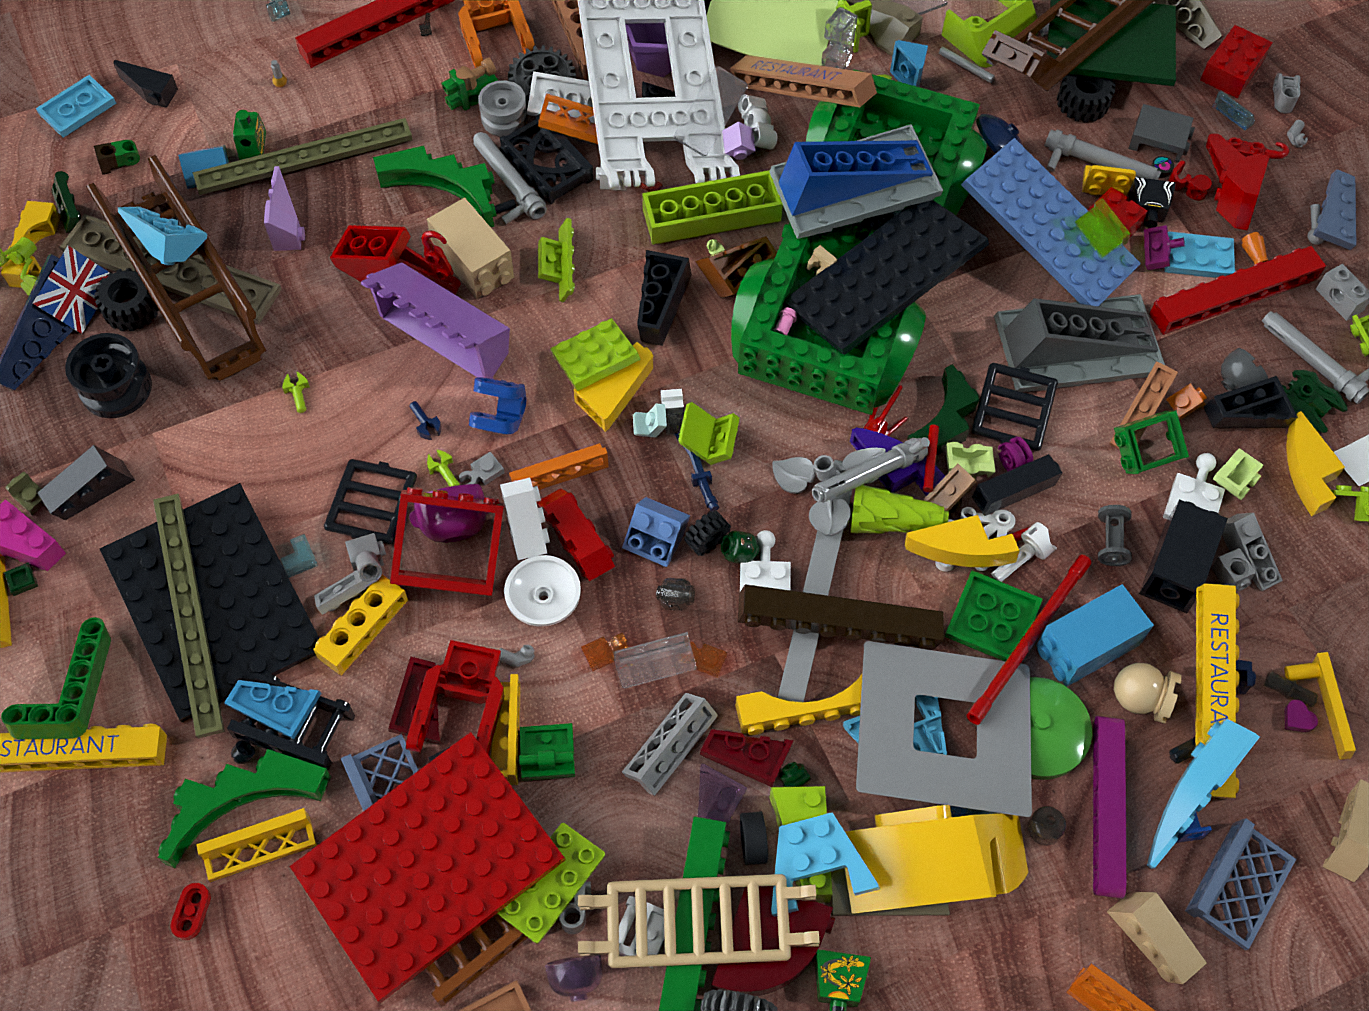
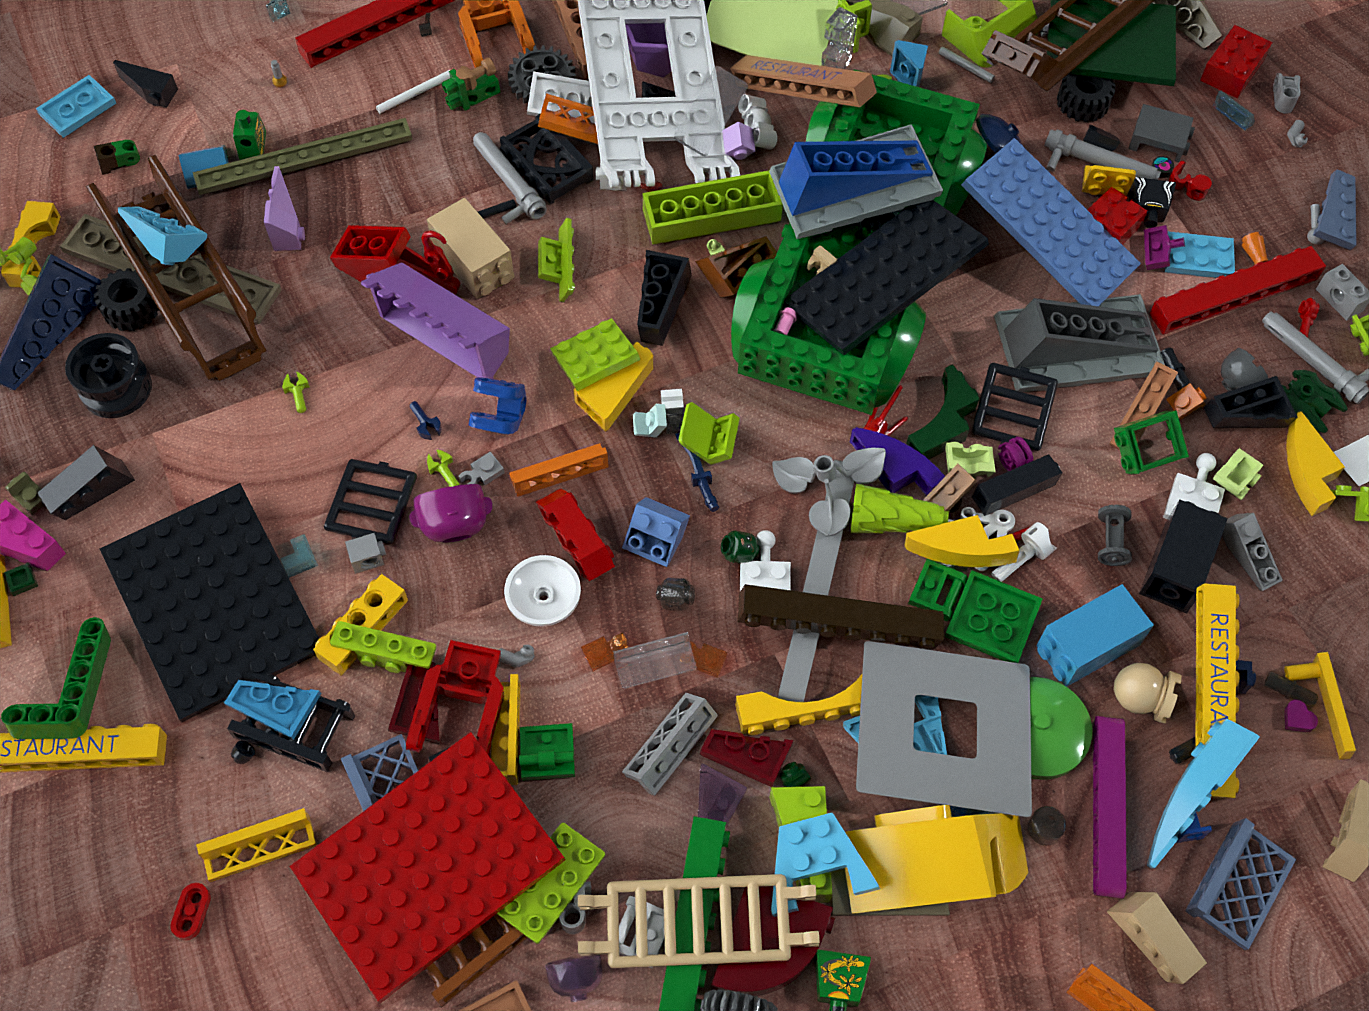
sticker [33,246,110,334] -> none
dark green plate [51,171,81,233] -> none
olive plate [153,494,225,739] -> none
green arch [157,749,331,868] -> none
light grey plate [314,551,382,615] -> none
green arch [373,146,497,227] -> none
red window [390,487,504,596] -> none
light grey wheel [478,80,528,137] -> none
white wedge [500,478,550,560] -> none
black tyre [684,510,731,556] -> none
black tyre [740,811,768,865] -> none
light grey cylinder [812,437,930,502] -> none
red bar [923,425,939,492] -> none
red piece [966,555,1092,725] -> none
clear neon green bracket [1075,198,1130,258] -> none
red slope [1206,134,1290,231] -> none
light grey brick [1211,548,1256,591] -> none
none -> lime bracket [330,621,436,673]
none -> white bar [376,70,450,114]
none -> green plate [908,559,968,621]
none -> black brick [1083,125,1121,151]
none -> black pin [1160,347,1190,391]
none -> red plate [1298,298,1320,338]

